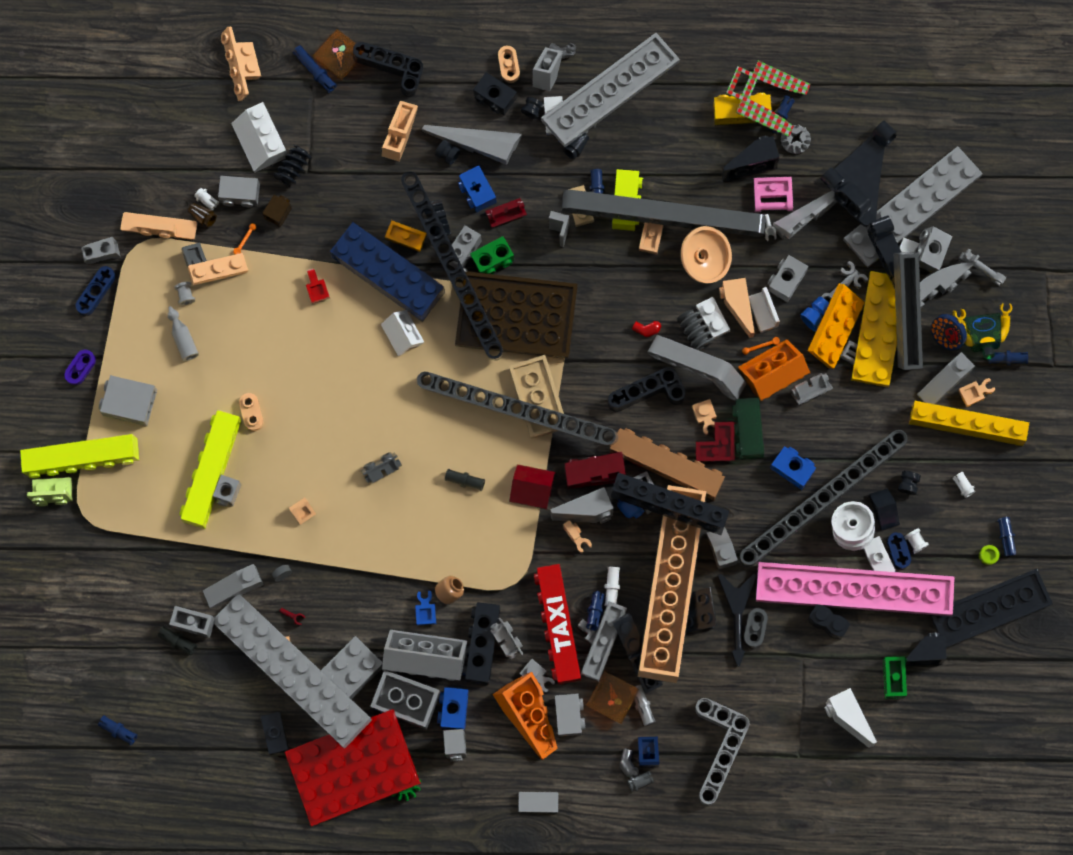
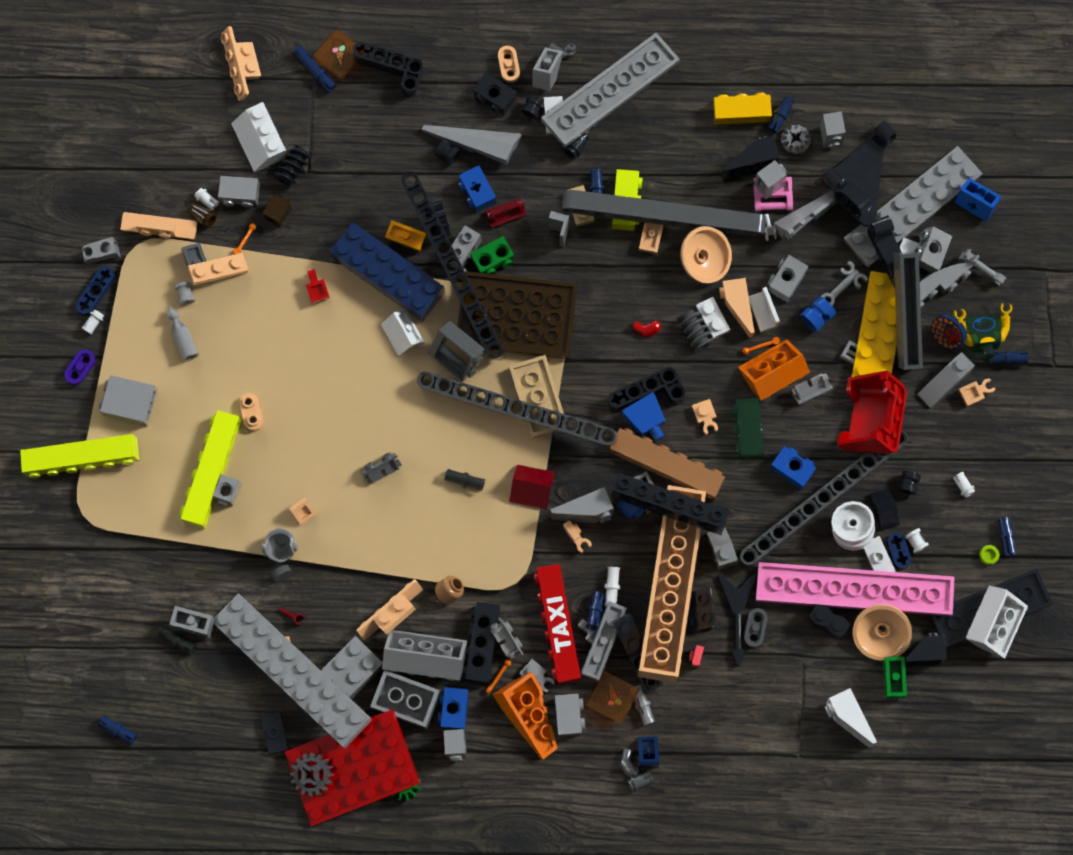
yellowish green bracket [27,477,72,506] -> none
light grey slope [203,564,264,609] -> none
light nougat slope [382,101,418,162] -> none
blue plate [415,591,436,626] -> none
light grey tile [519,792,558,813] -> none
dark red wedge [565,452,625,490] -> none
light grey beam [647,335,746,401] -> none
light grey beam [695,698,750,806] -> none
dark red plate [696,422,735,461] -> none
piece [726,60,811,137] -> none
light orange plate [807,283,865,369] -> none
yellow brick [909,401,1030,446] -> none
none -> white pin [82,309,104,335]
none -> light grey cap [262,528,298,562]
none -> dark grey gear [290,753,334,796]
none -> light nougat bracket [356,579,423,640]
none -> dark grey window [427,321,485,382]
none -> orange hinge [485,659,511,695]
none -> blue torso [622,392,665,442]
none -> coral plate [689,645,704,668]
none -> light grey brick [755,160,787,199]
none -> light grey brick [820,111,846,149]
none -> red windscreen [837,370,907,454]
none -> light nougat dish [853,604,912,661]
none -> blue brick [954,178,1002,222]
none -> white slope [966,586,1028,659]

